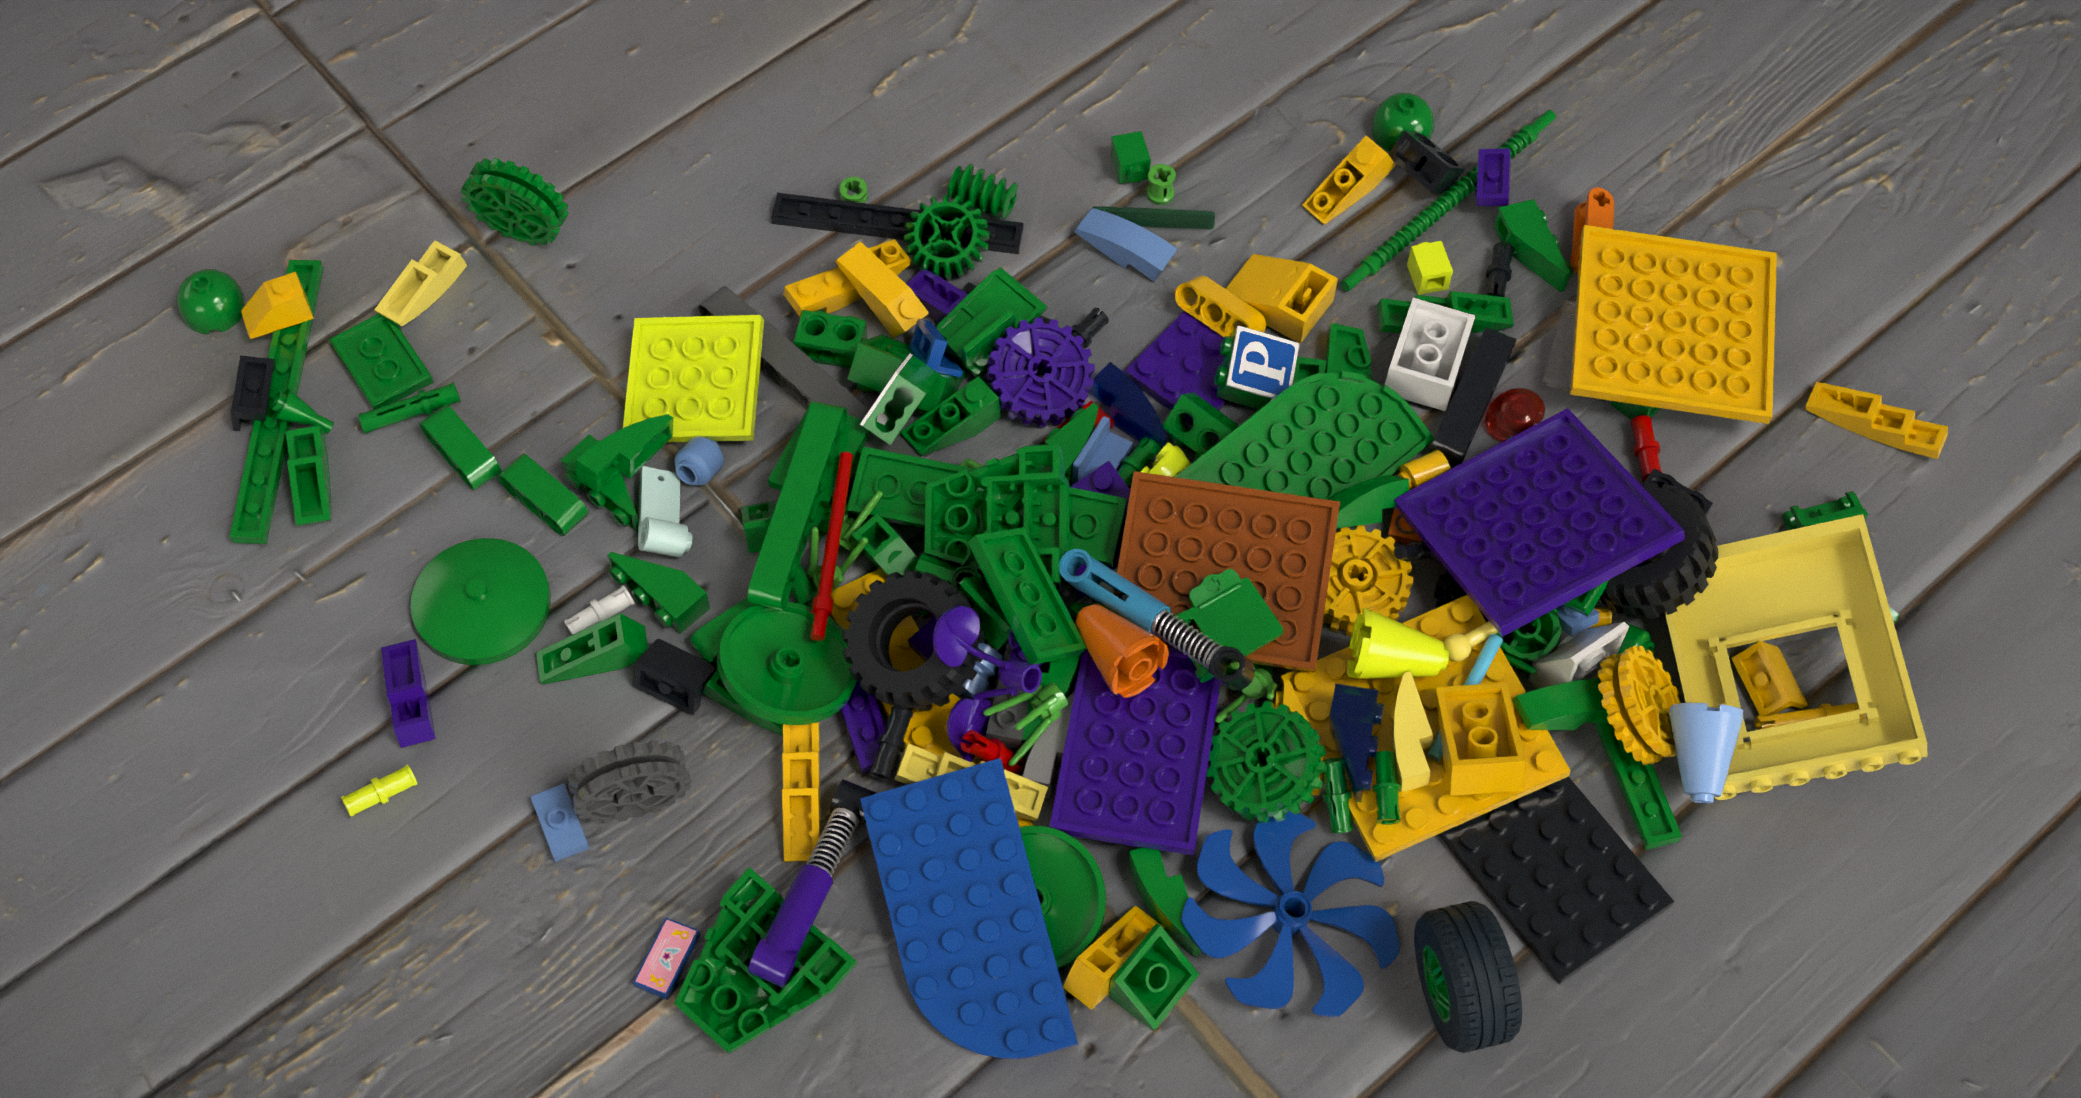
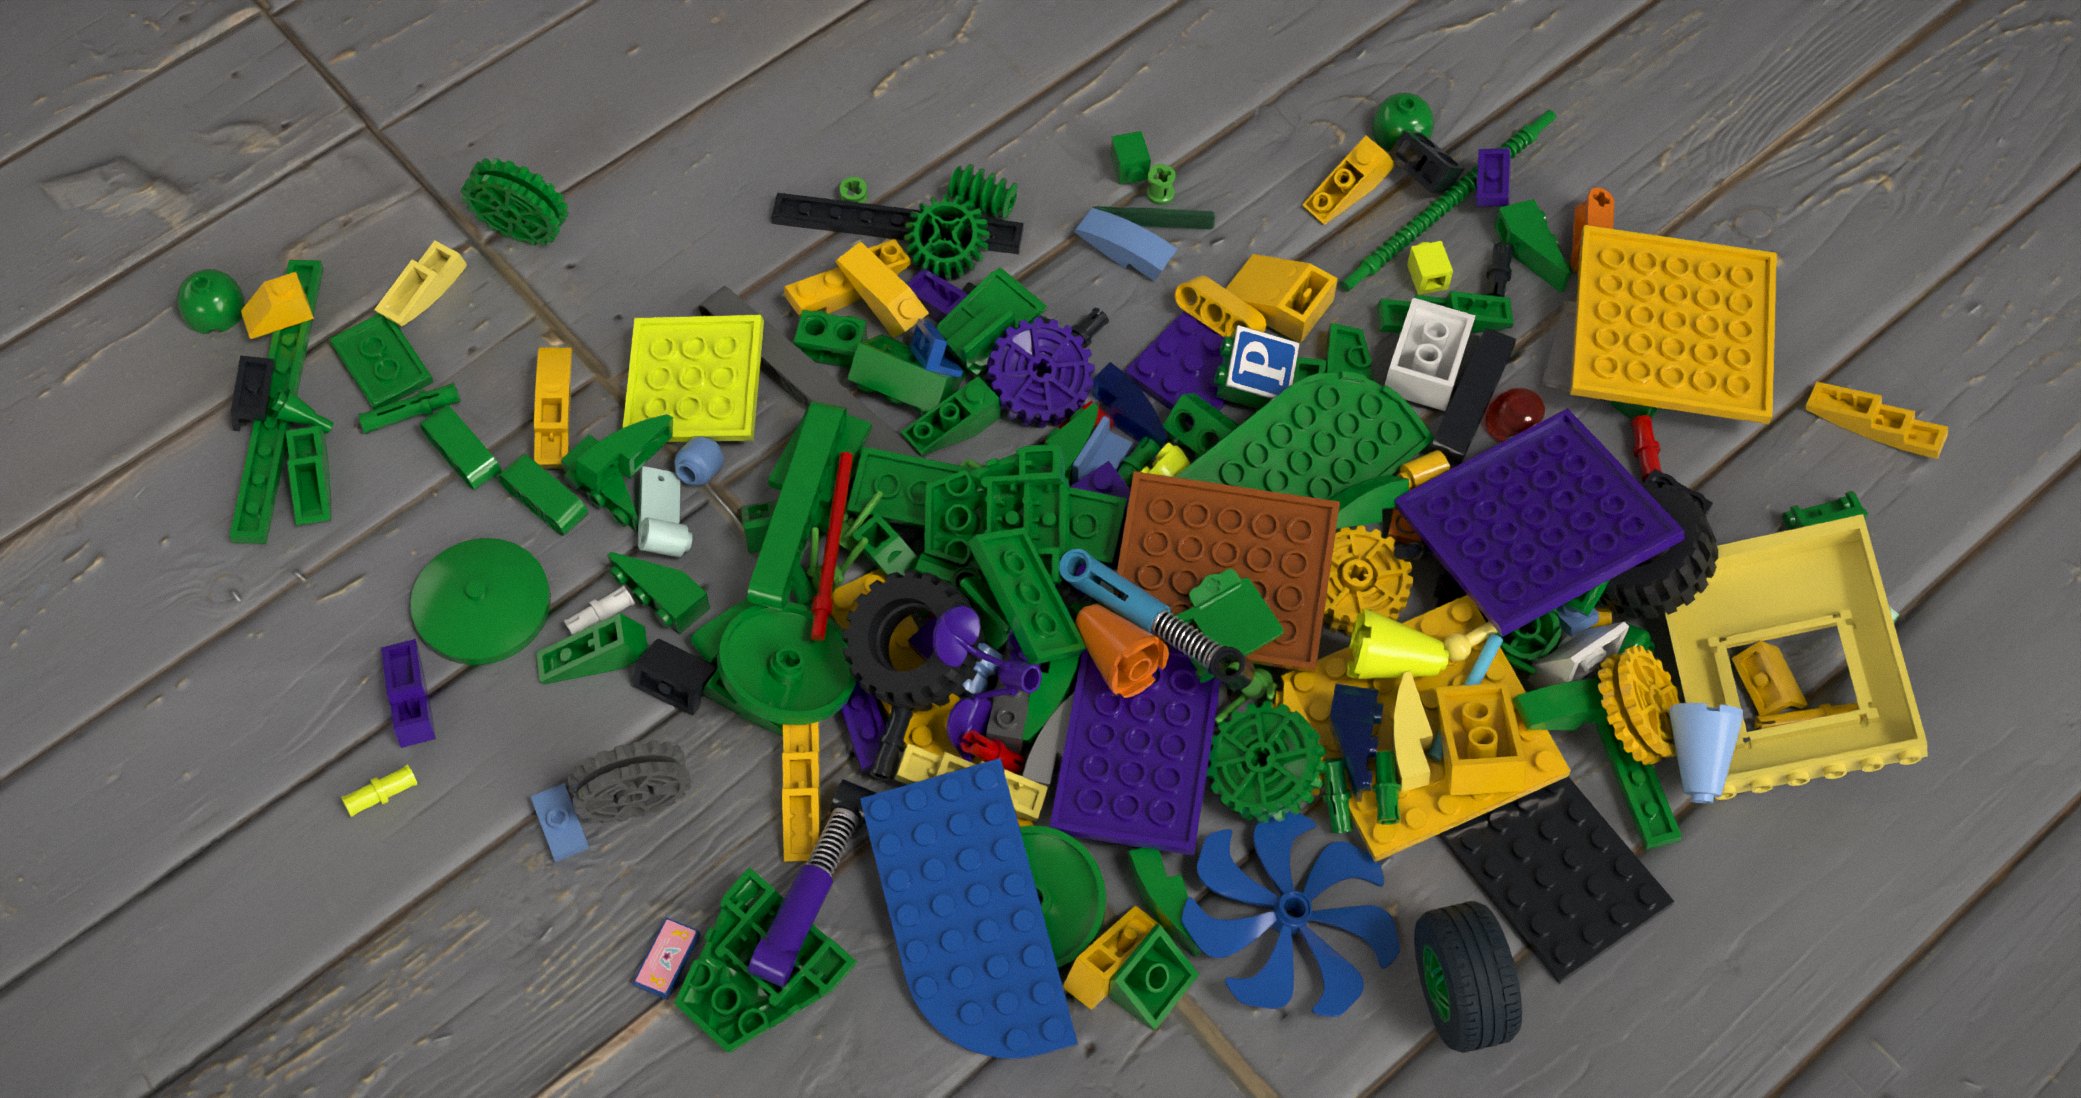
green piece [860,353,940,445] -> none
bright green plant [983,682,1068,767] -> none
none -> yellow slope [534,347,572,469]

